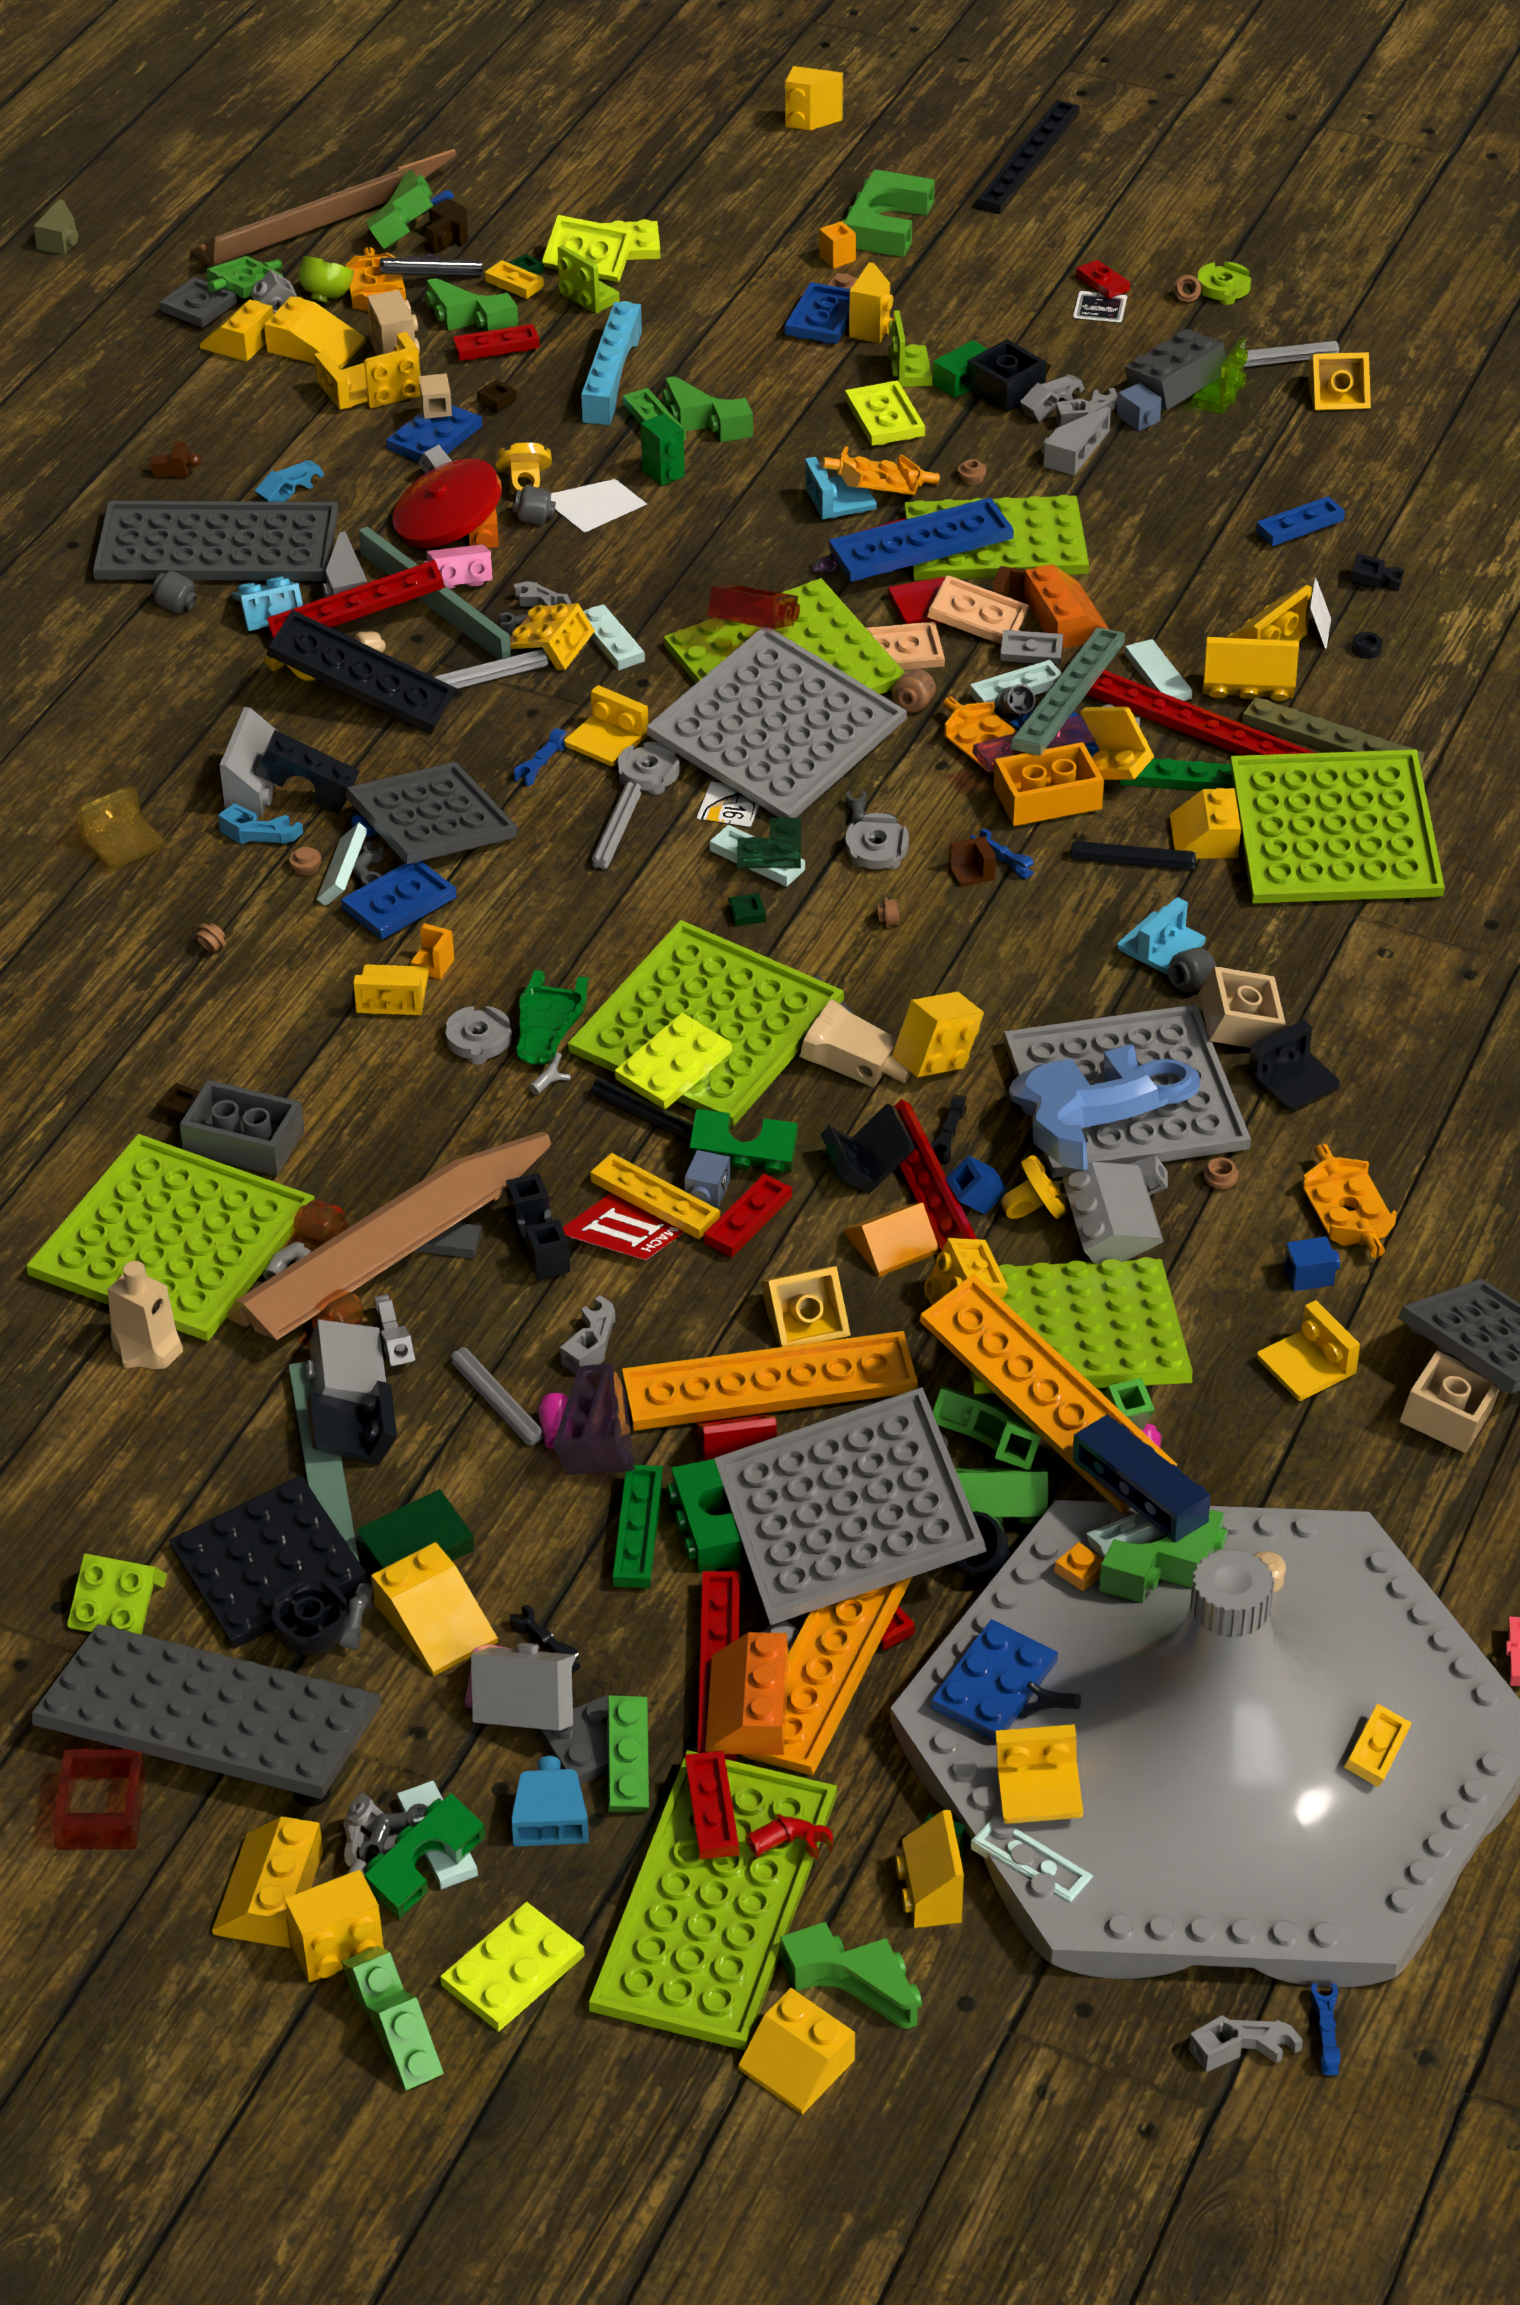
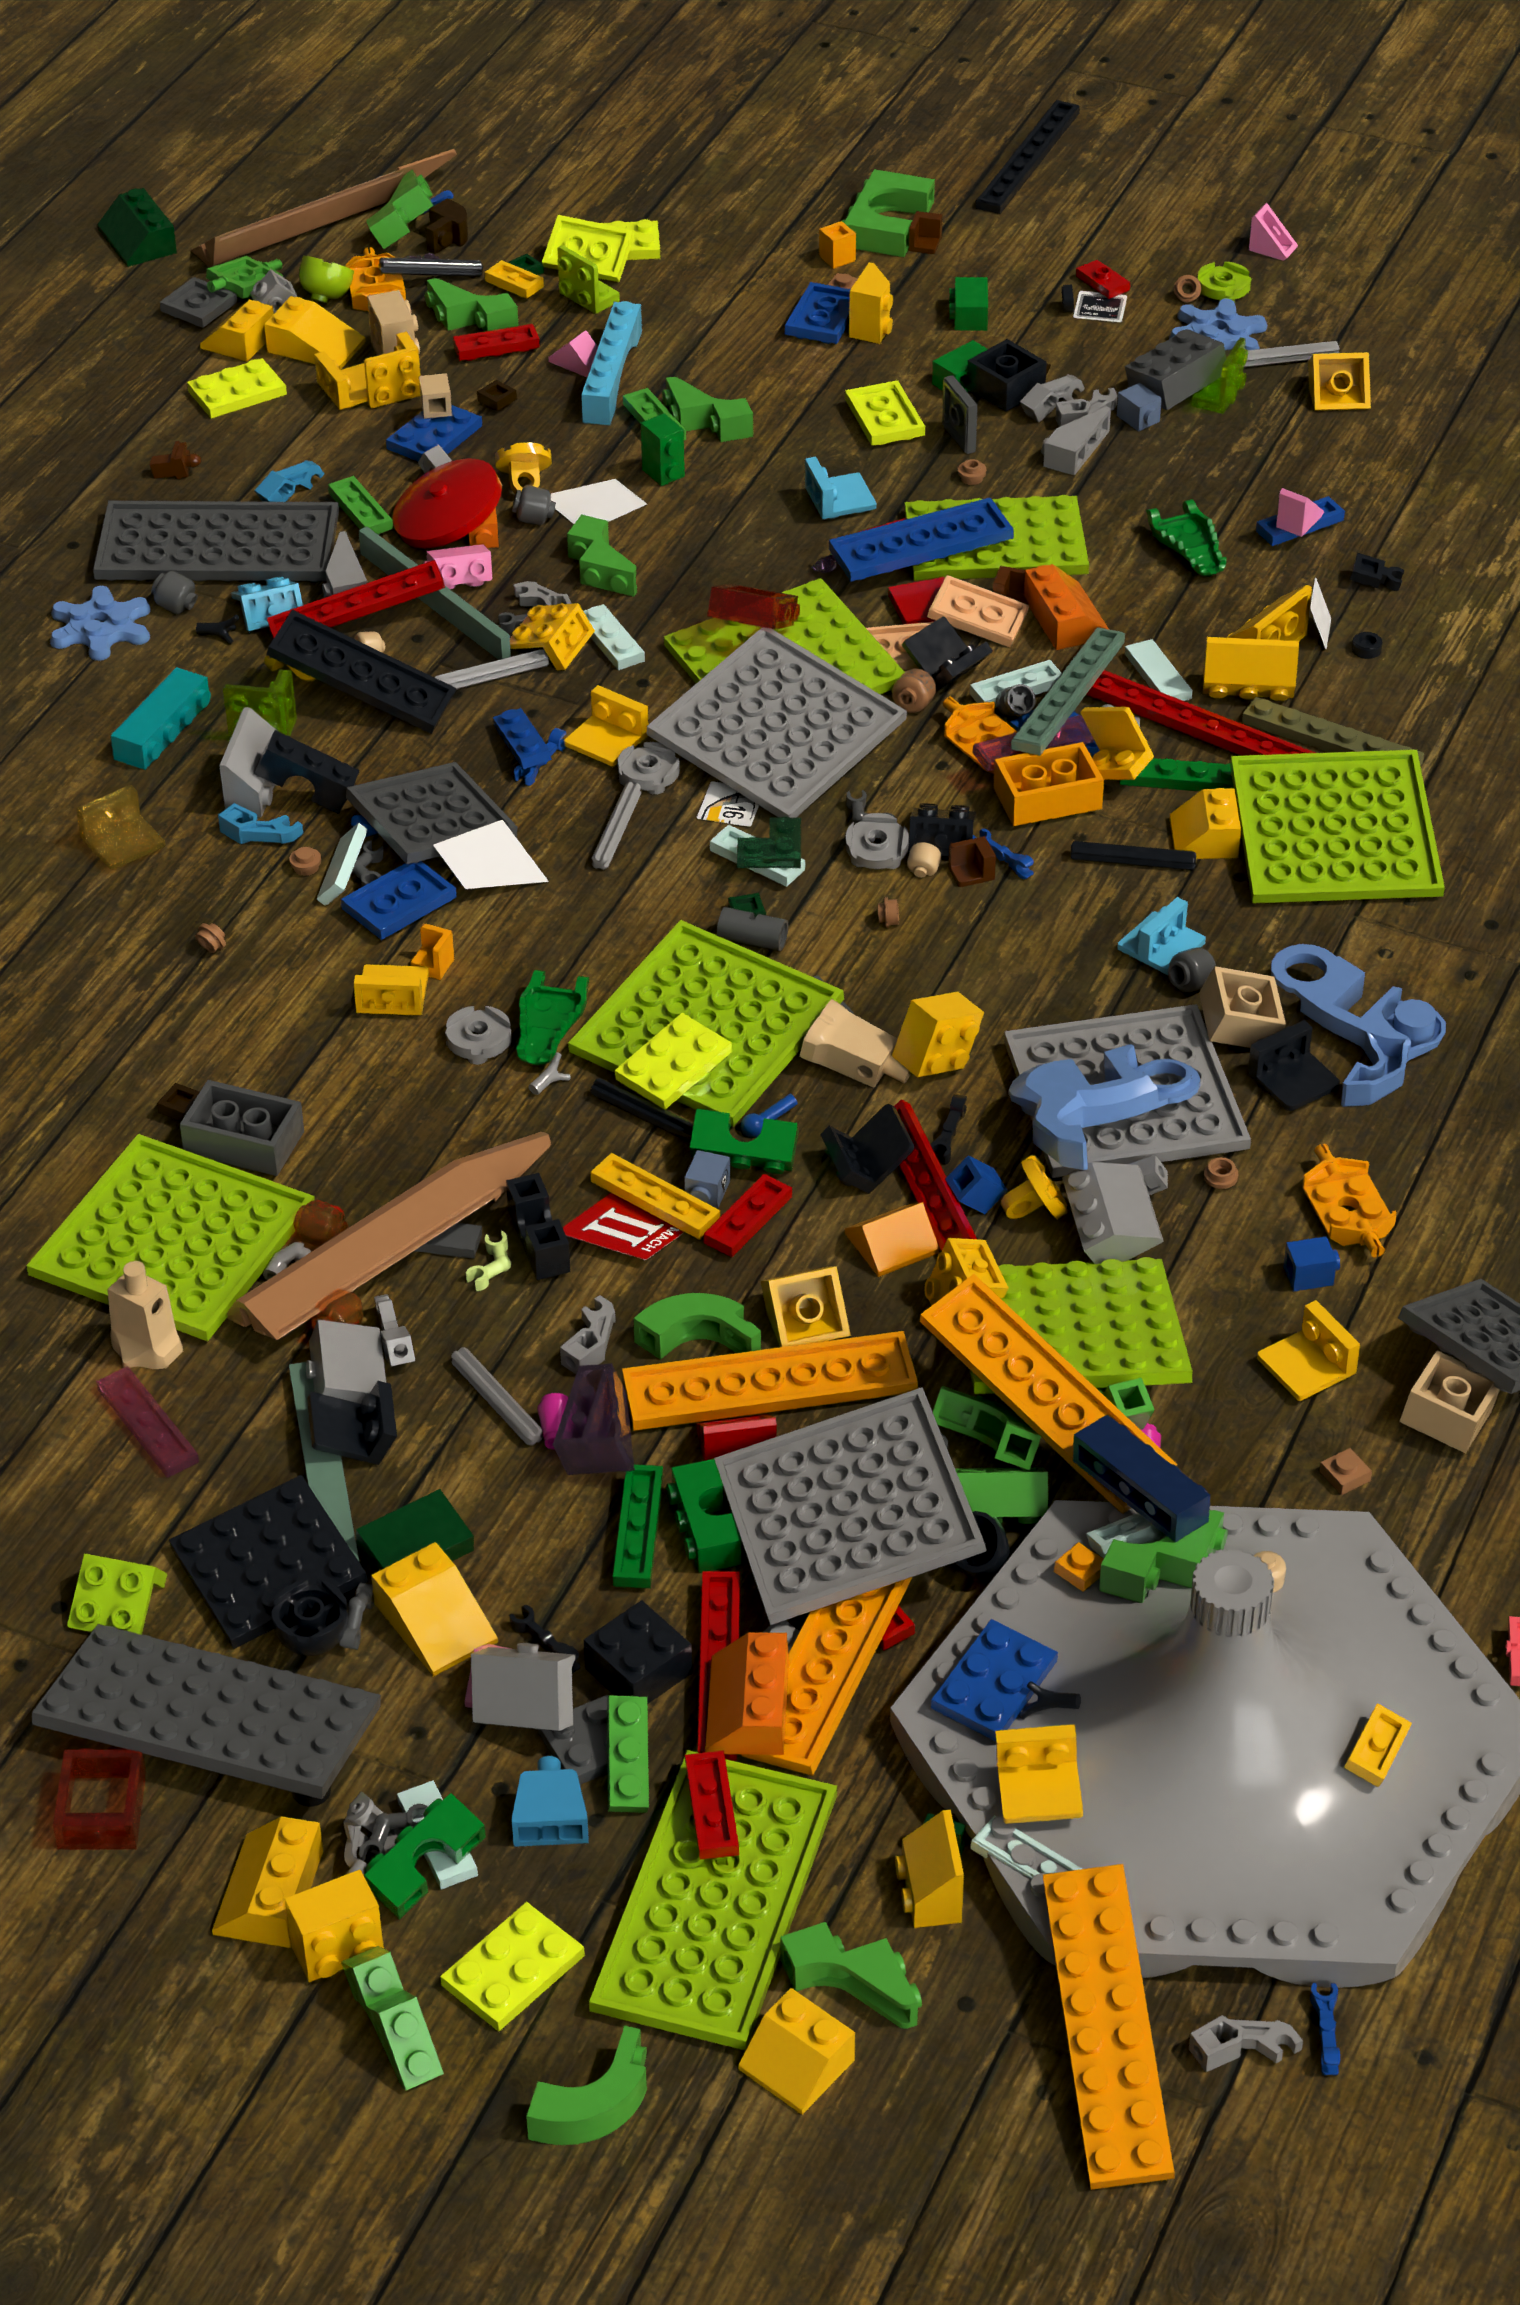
olive slope [33,199,78,255] -> none
red piece [745,1813,833,1860] -> none
yellow slope [785,66,843,130] -> none
light orange plate [820,446,940,496] -> none
lime bracket [888,310,932,387] -> none
light grey plate [1001,630,1063,665] -> none
none -> medium blue plate [50,586,151,661]
none -> clear pink tile [96,1366,199,1478]
none -> dark green slope [97,188,177,267]
none -> teal brick [111,667,211,770]
none -> neon yellow plate [187,358,287,419]
none -> black bar [196,615,239,644]
none -> clear neon green bracket [223,670,297,736]
none -> bright green plate [328,476,393,535]
none -> white sticker [433,820,549,889]
none -> yellowish green arm [466,1231,511,1291]
none -> blue plate [493,708,552,769]
none -> bright green arch [526,2026,647,2145]
none -> bright pink slope [548,330,598,377]
none -> bright green arch [567,514,637,597]
none -> black brick [583,1600,693,1705]
none -> bright green arch [634,1293,761,1360]
none -> dark grey pin [717,907,788,951]
none -> blue bar [740,1093,798,1138]
none -> black bracket [902,617,993,692]
none -> tan piece [907,842,941,878]
none -> black bracket [908,803,976,856]
none -> reddish brown panel [909,211,943,254]
none -> dark grey tile [942,375,977,454]
none -> green brick [949,277,988,331]
none -> light orange plate [1043,1864,1175,2190]
none -> black tile [1061,284,1074,312]
none -> green animal [1146,499,1227,577]
none -> medium blue plate [1169,298,1267,351]
none -> bright pink slope [1249,203,1298,260]
none -> medium blue animal [1271,944,1446,1107]
none -> bright pink slope [1276,488,1324,537]
none -> medium nougat plate [1319,1448,1372,1495]

